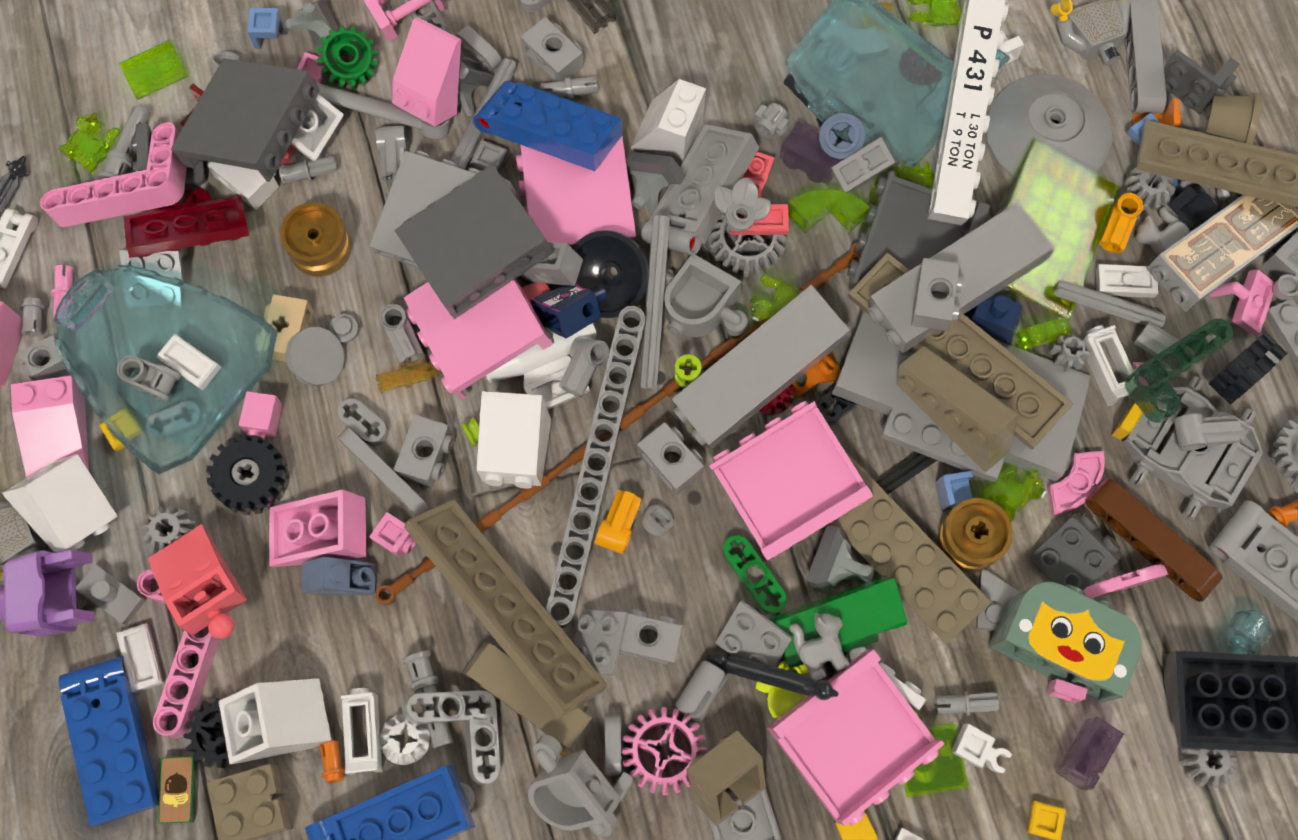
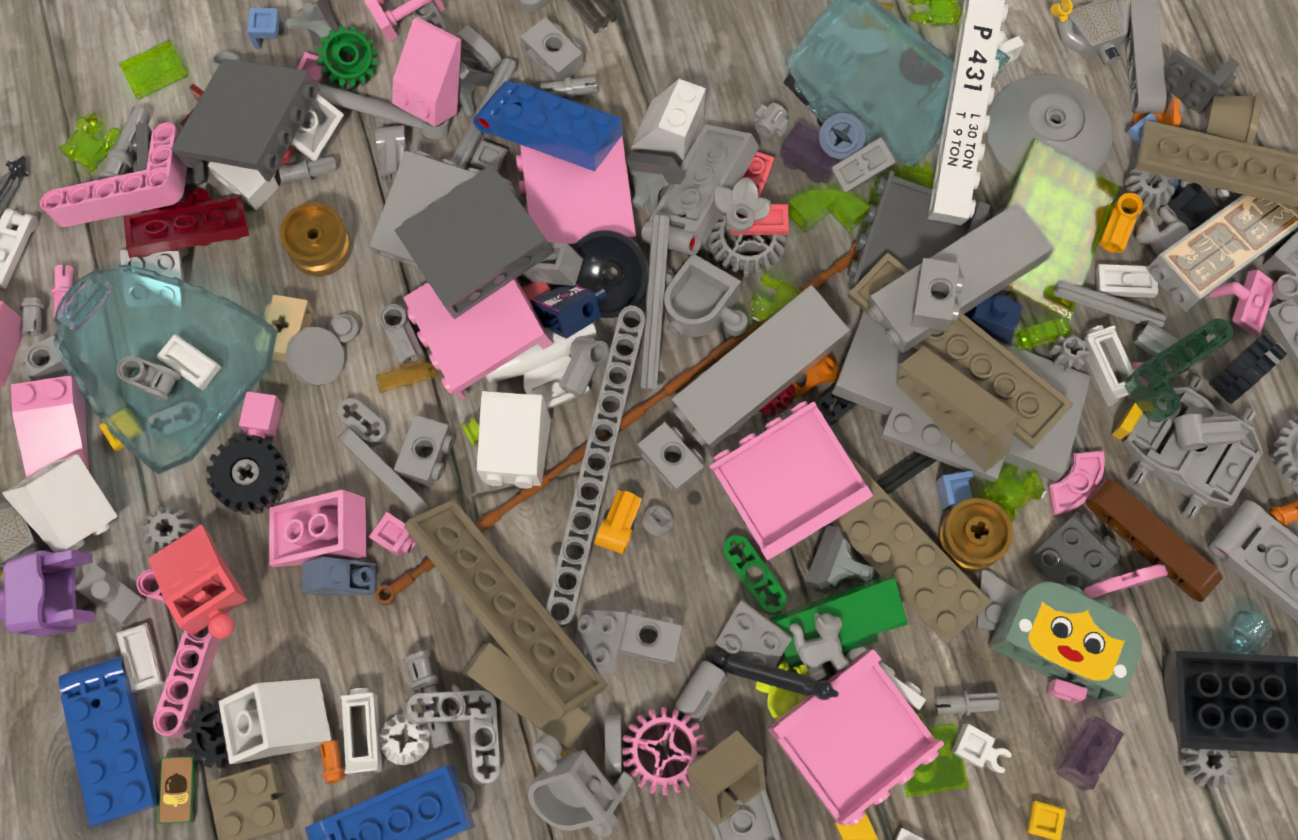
lime bush [674,354,702,388] -> none

